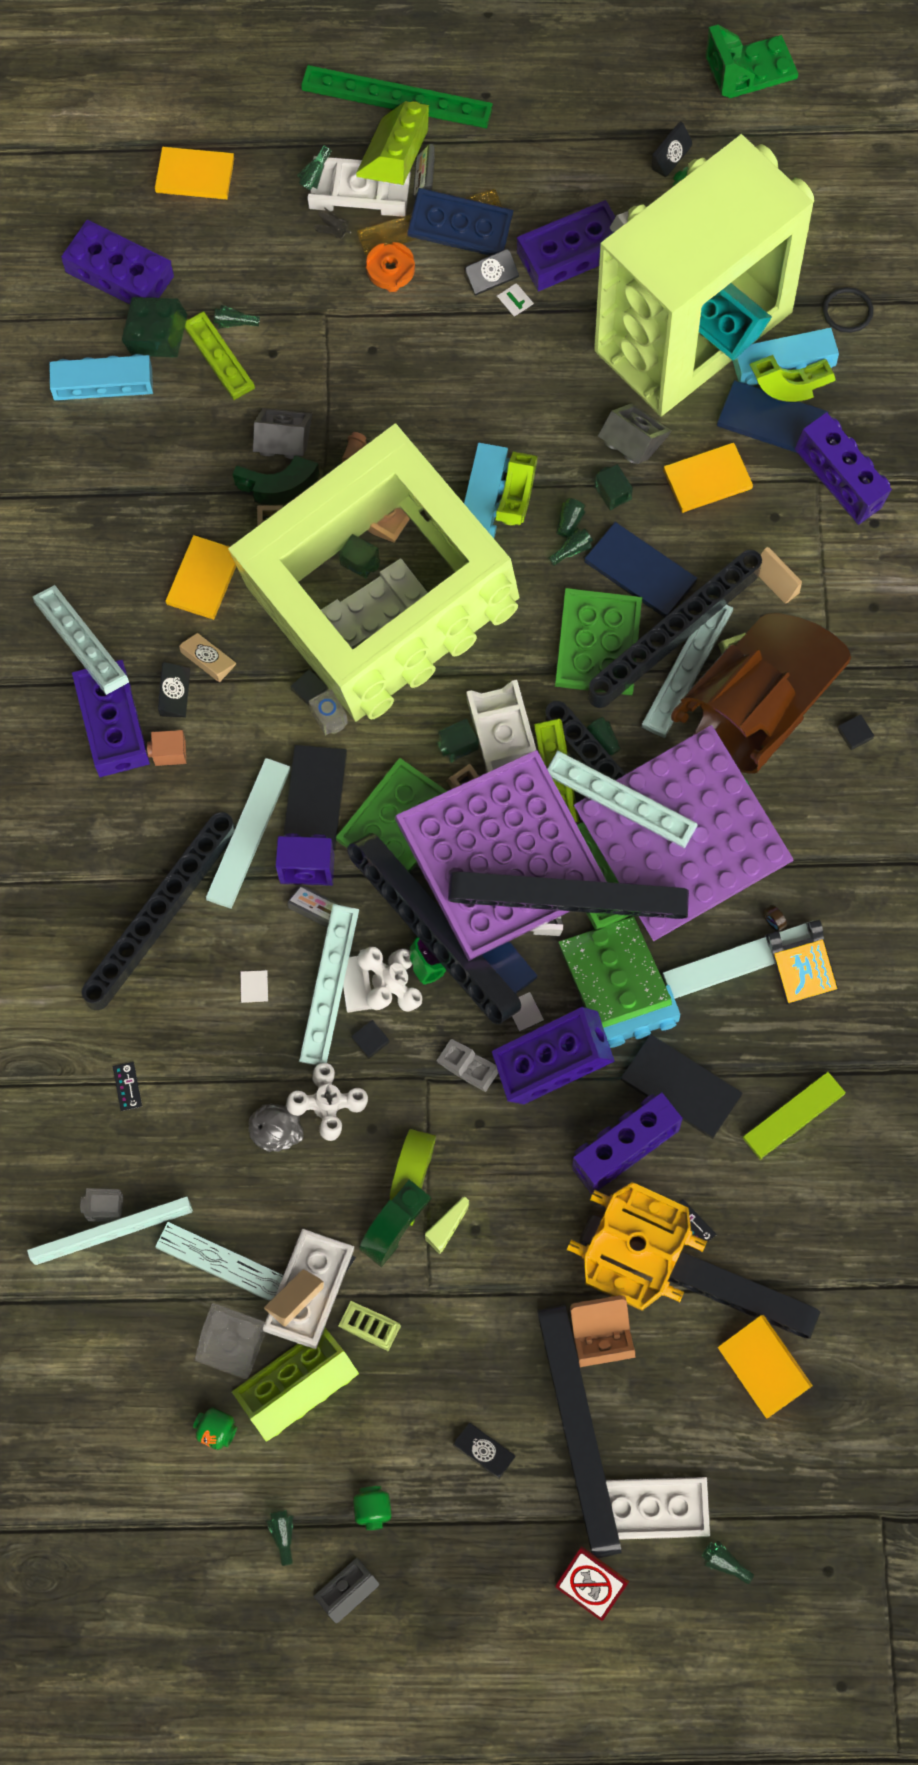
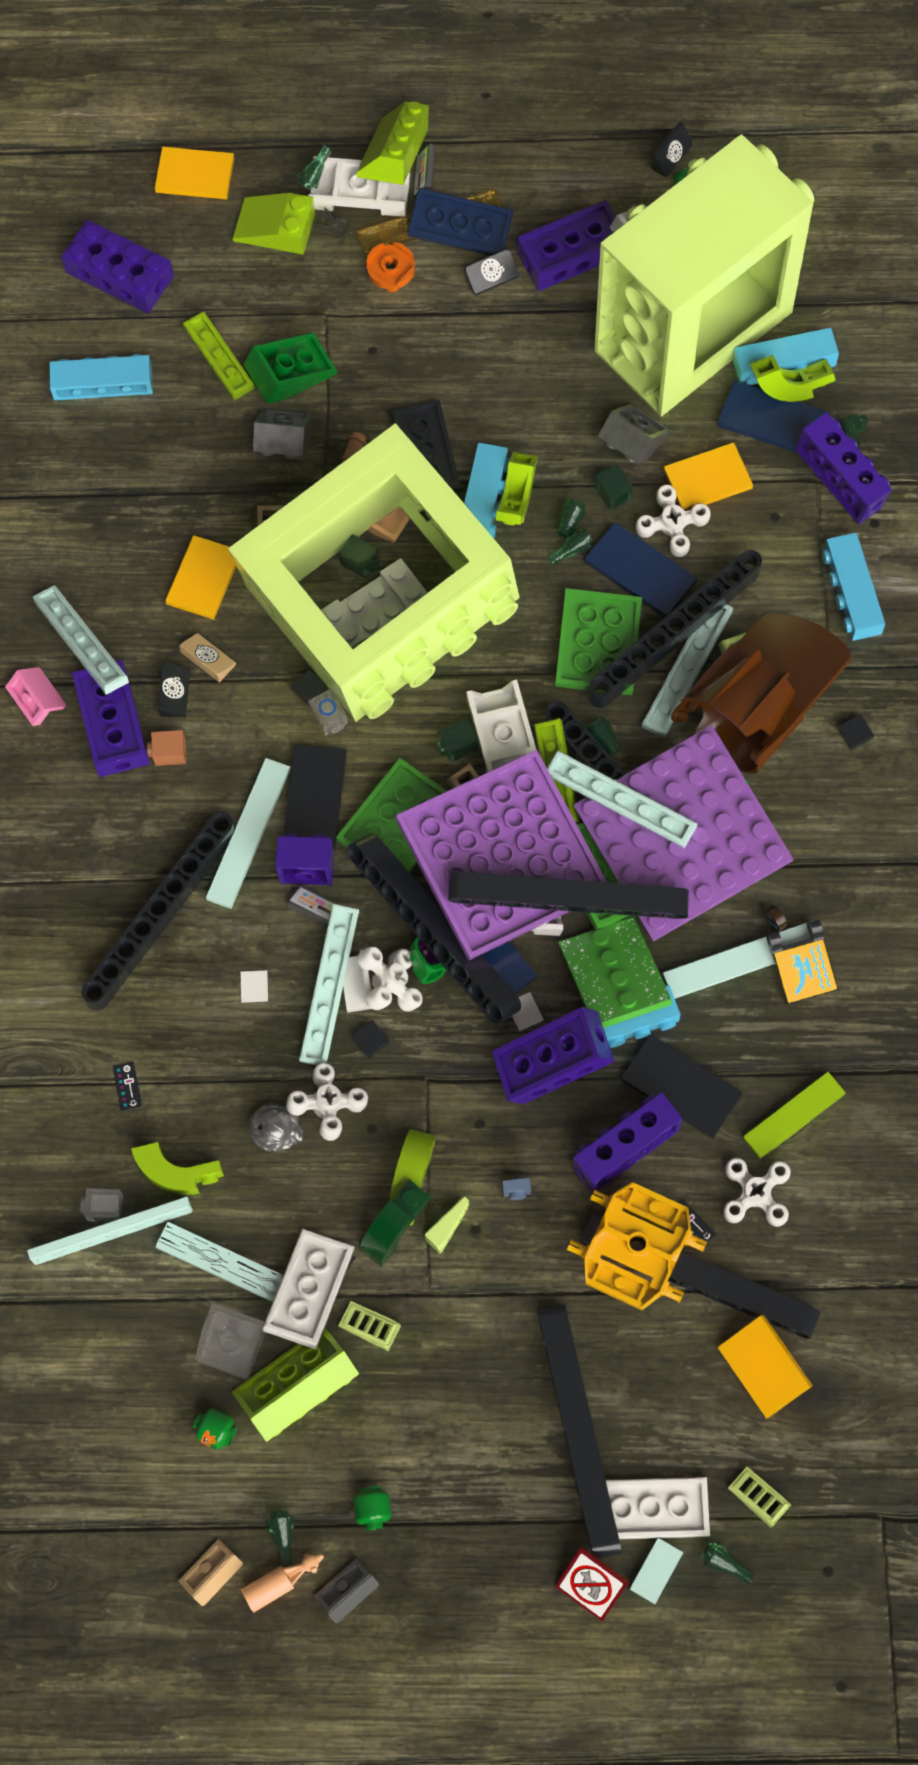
clear green brick [122,297,188,358] -> none
clear green cone [214,304,260,329] -> none
dark green arch [233,456,320,505] -> none
tan slope [264,1269,324,1327] -> none
green plate [301,65,493,129] -> none
light grey slope [436,1039,498,1092] -> none
black slope [453,1423,516,1480] -> none
white sticker [497,283,534,317] -> none
medium nougat bracket [570,1295,636,1367] -> none
teal slope [698,283,772,360] -> none
green bracket [706,25,798,98] -> none
tan slope [753,547,802,603] -> none
black piece [823,287,874,333] -> none
none -> bright pink panel [5,667,66,726]
none -> lime arch [131,1142,224,1195]
none -> tan slope [178,1539,243,1606]
none -> lime slope [233,193,315,255]
none -> light nougat wheel [241,1553,324,1613]
none -> green slope [243,333,338,404]
none -> black tile [391,400,461,493]
none -> sand blue plate [502,1178,531,1200]
none -> light aqua tile [630,1538,683,1605]
none -> white gear [636,485,710,557]
none -> white gear [723,1158,791,1227]
none -> yellowish green slope [728,1467,791,1528]
none -> medium azure brick [822,532,885,641]
none -> clear green bracket [841,414,868,449]

